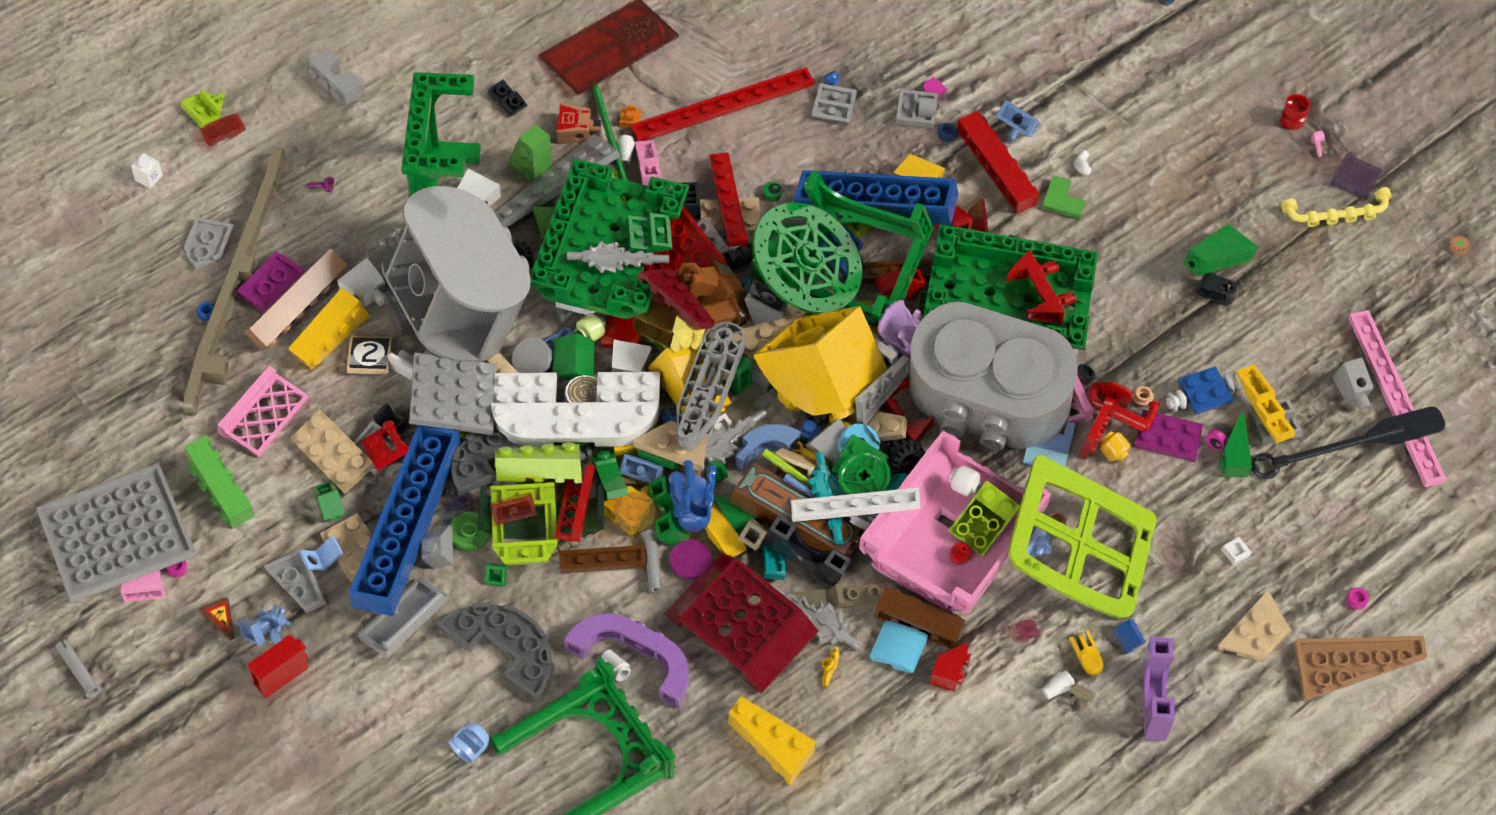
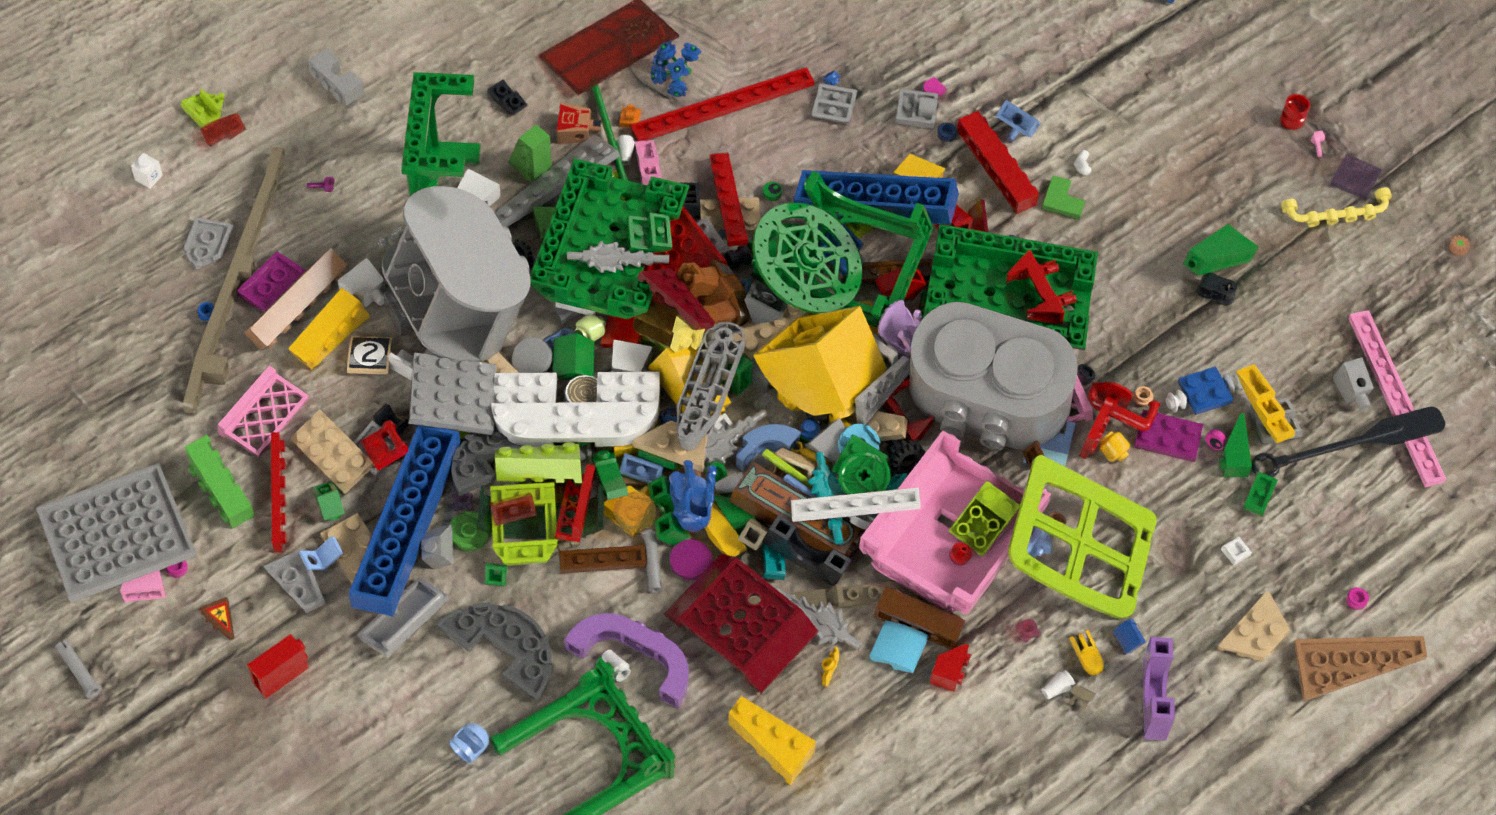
medium blue piece [236,605,290,646] -> none
white head [949,465,982,497] -> none
none -> red plate [271,432,287,553]
none -> blue plant [650,41,701,97]
none -> white cone [715,472,743,495]
none -> reddish brown slope [1022,441,1044,469]
none -> green plate [1243,472,1278,516]

